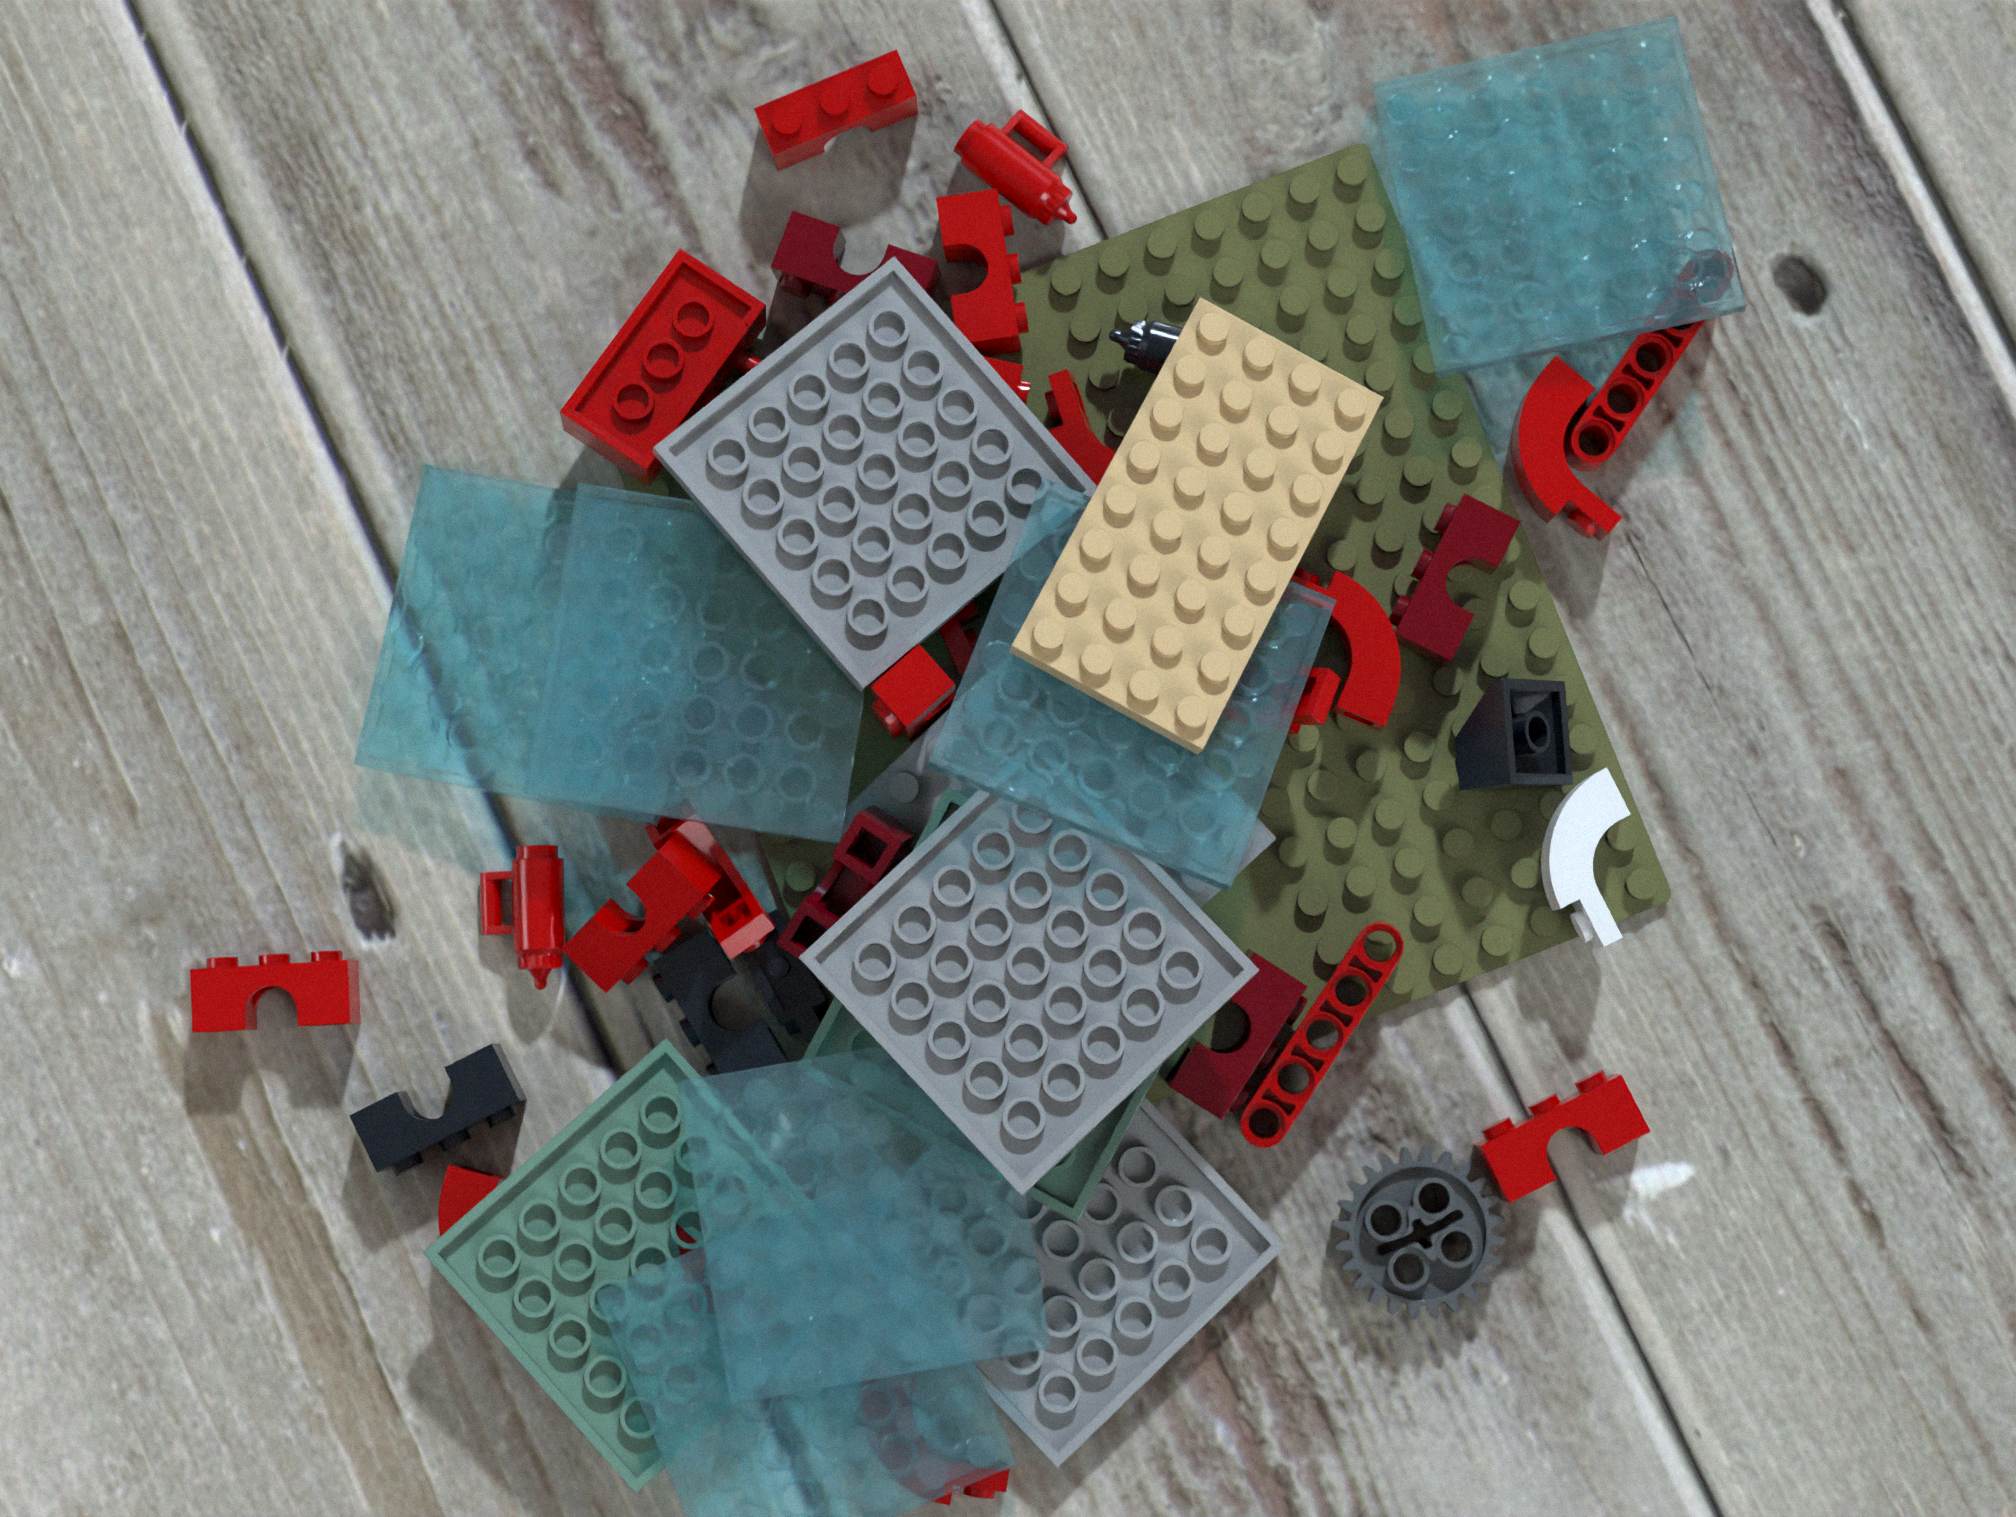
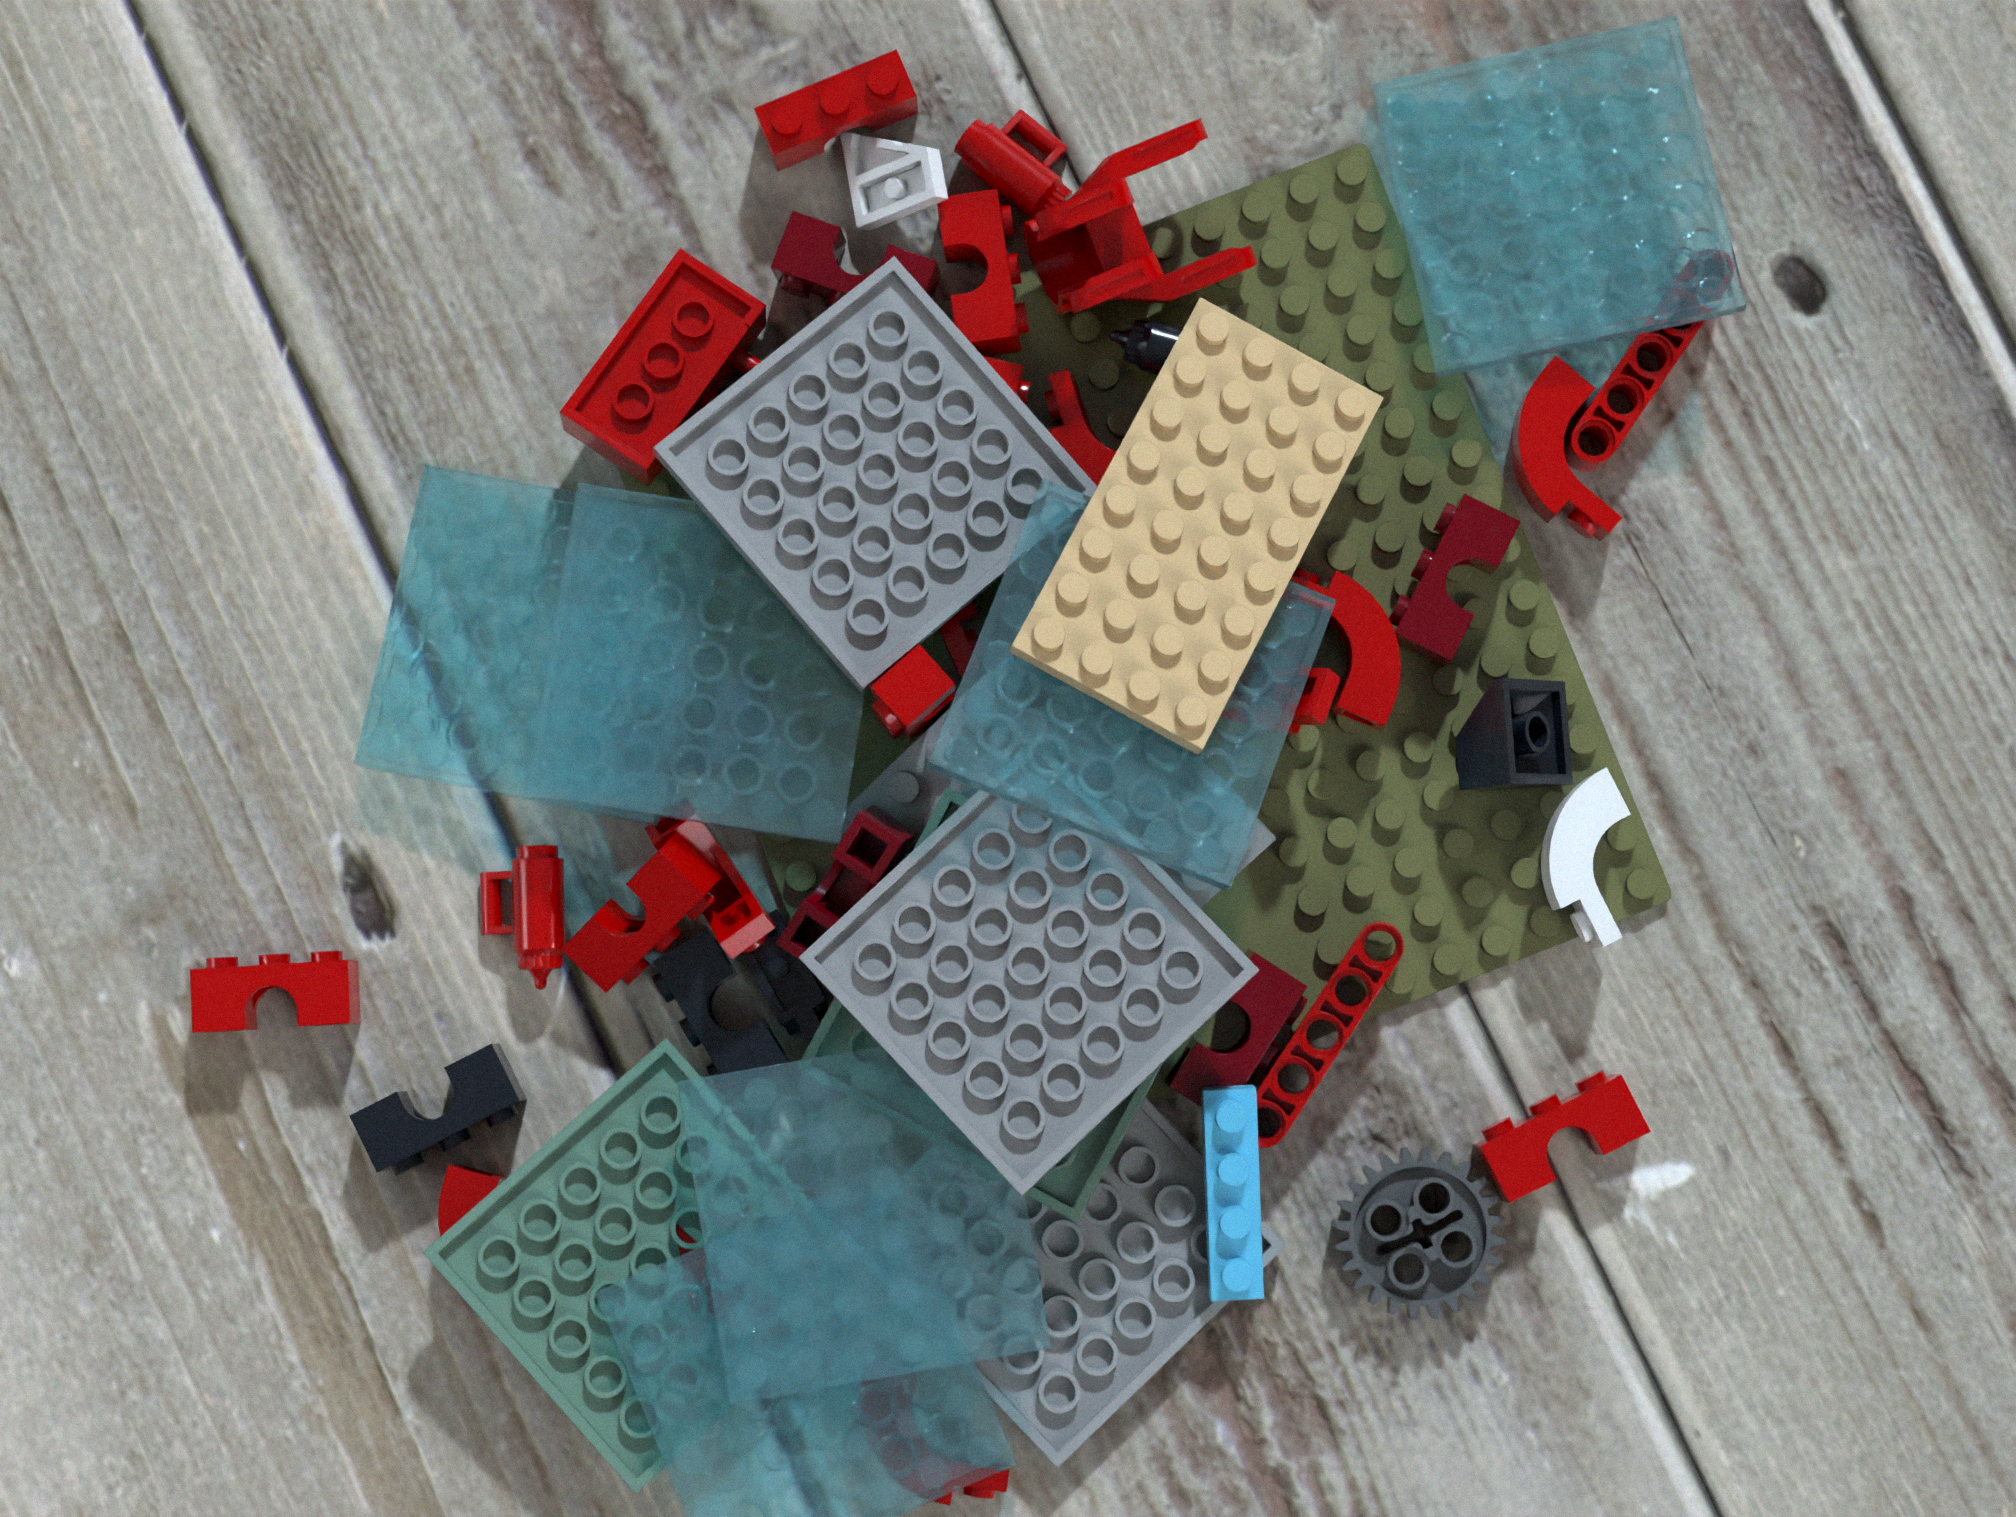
none -> white wing [840,132,948,231]
none -> red piece [1022,118,1258,315]
none -> medium azure plate [1201,1085,1264,1302]

